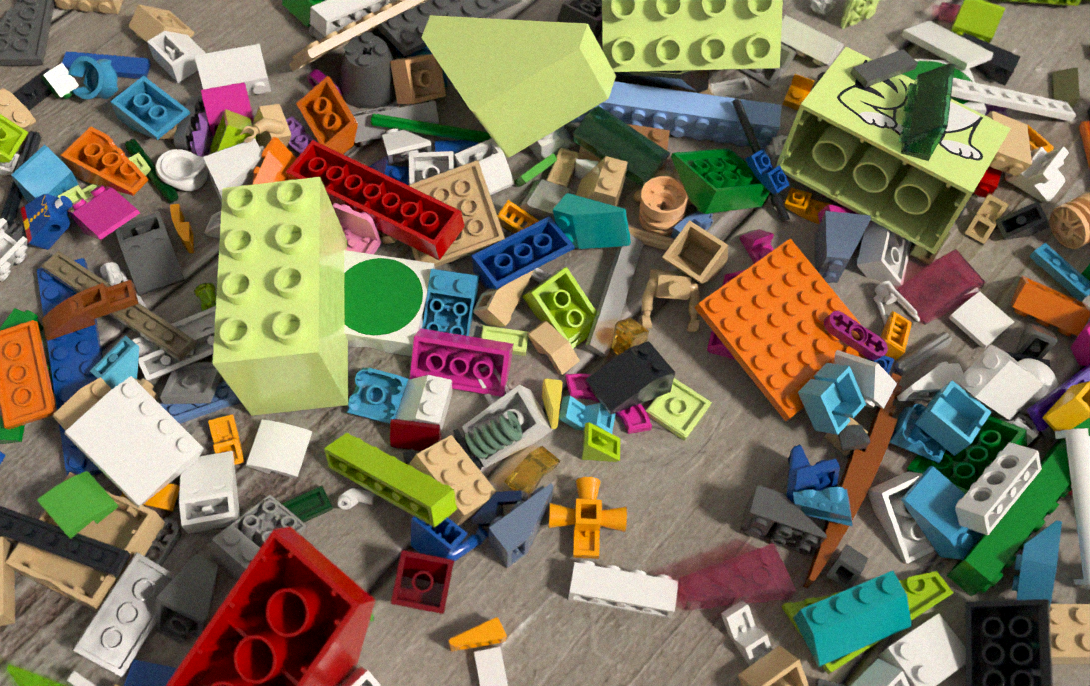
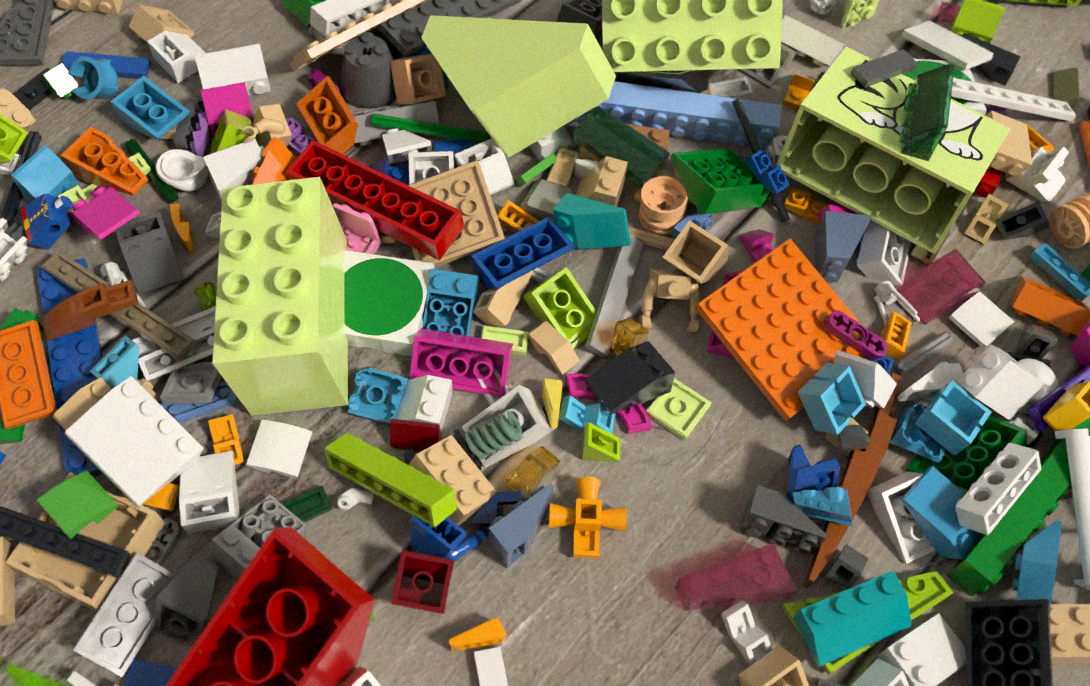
white brick [568,561,678,619] -> none

